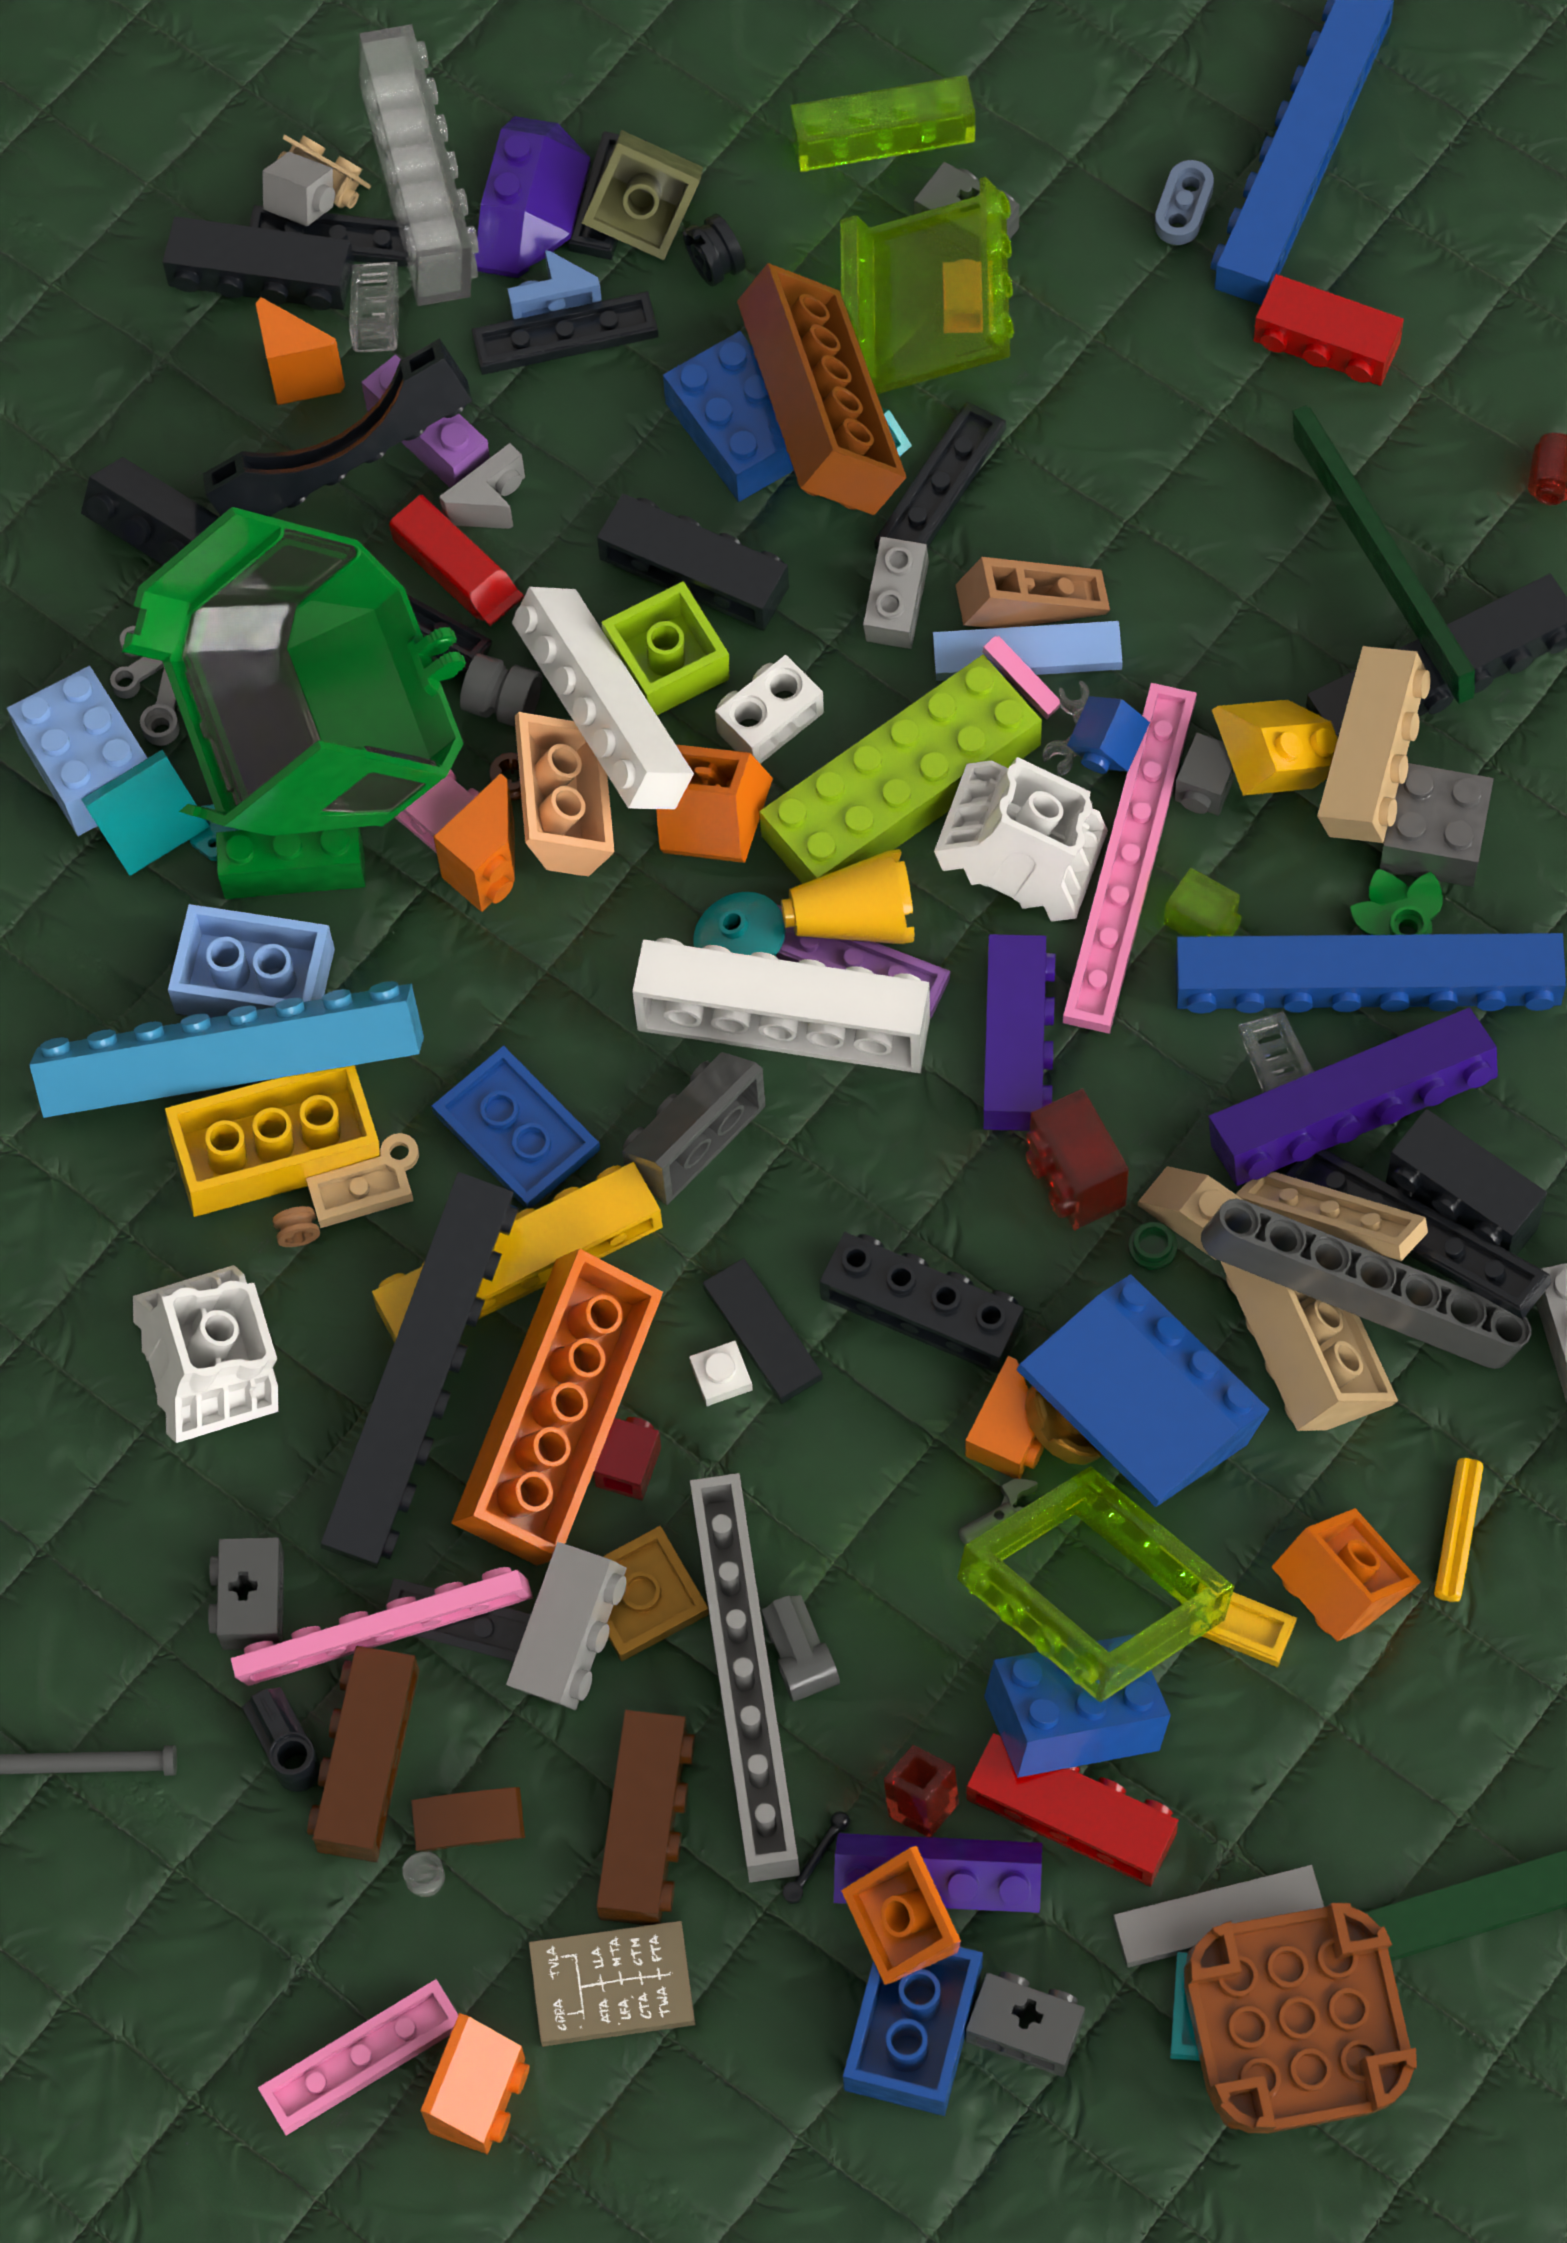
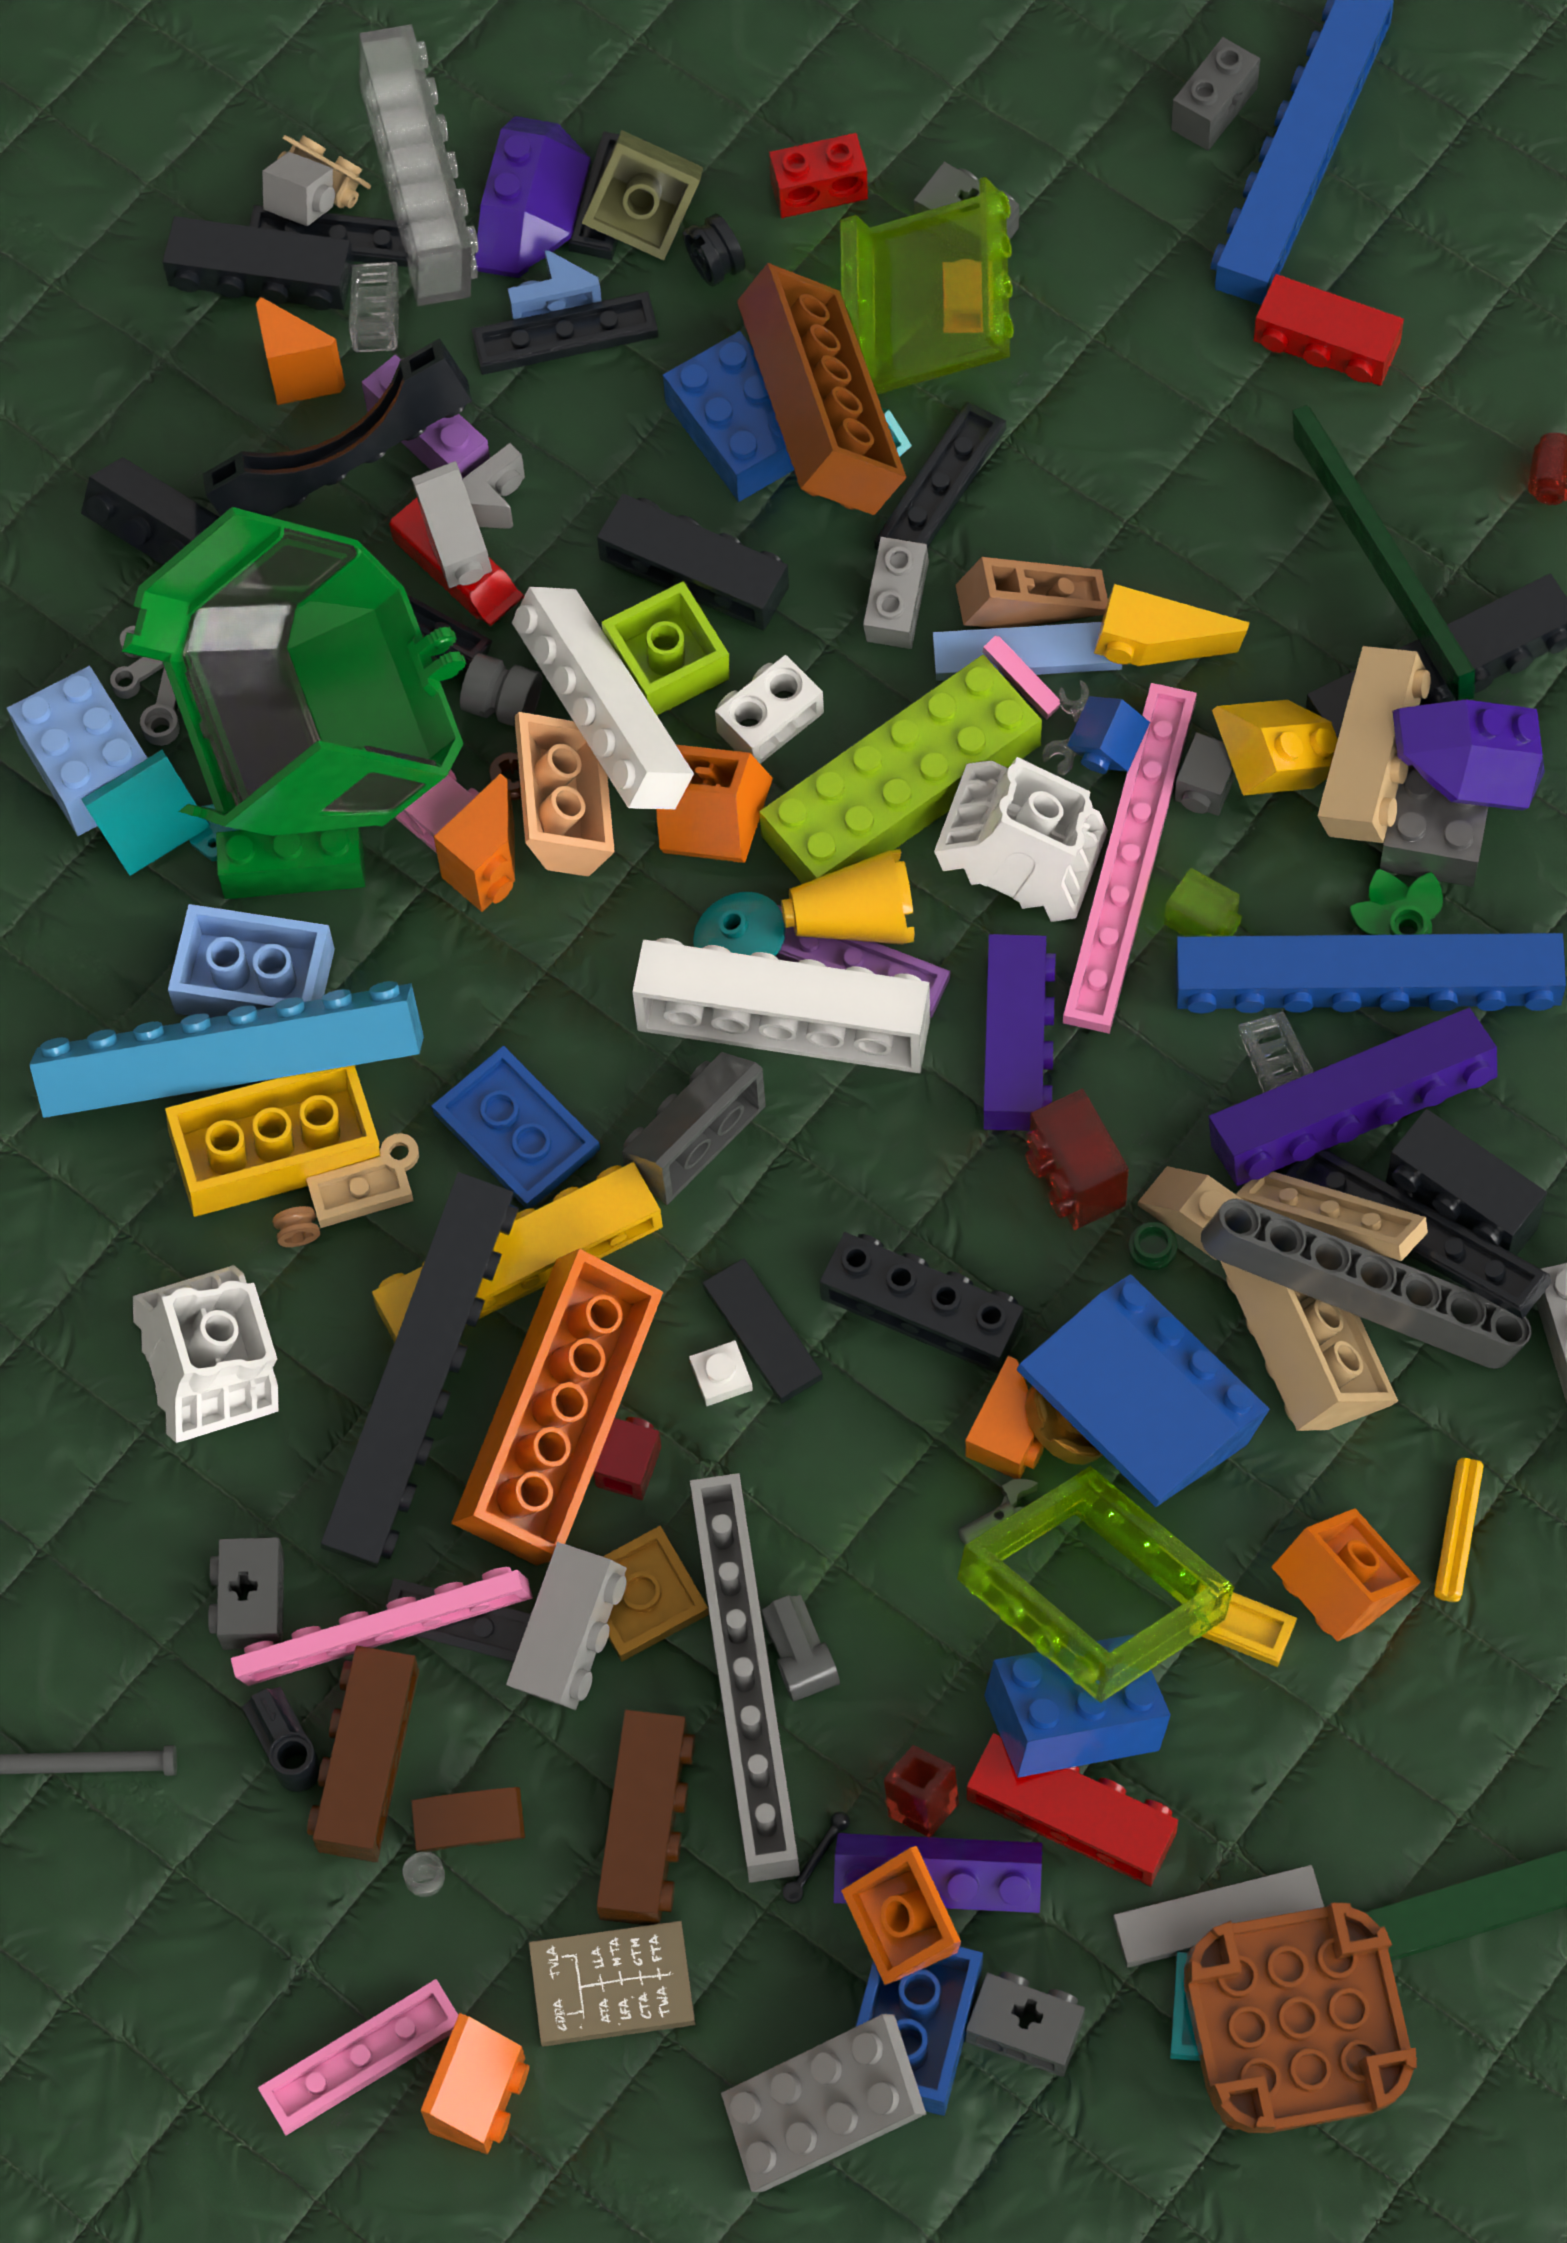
clear neon green brick [790,75,975,172] -> none
sand blue plate [1155,160,1214,245] -> none
none -> light grey slope [412,461,492,588]
none -> light grey plate [721,2014,926,2192]
none -> red brick [769,133,868,218]
none -> yellow slope [1094,584,1249,666]
none -> dark grey brick [1171,37,1260,151]
none -> dark purple wedge [1392,699,1545,811]

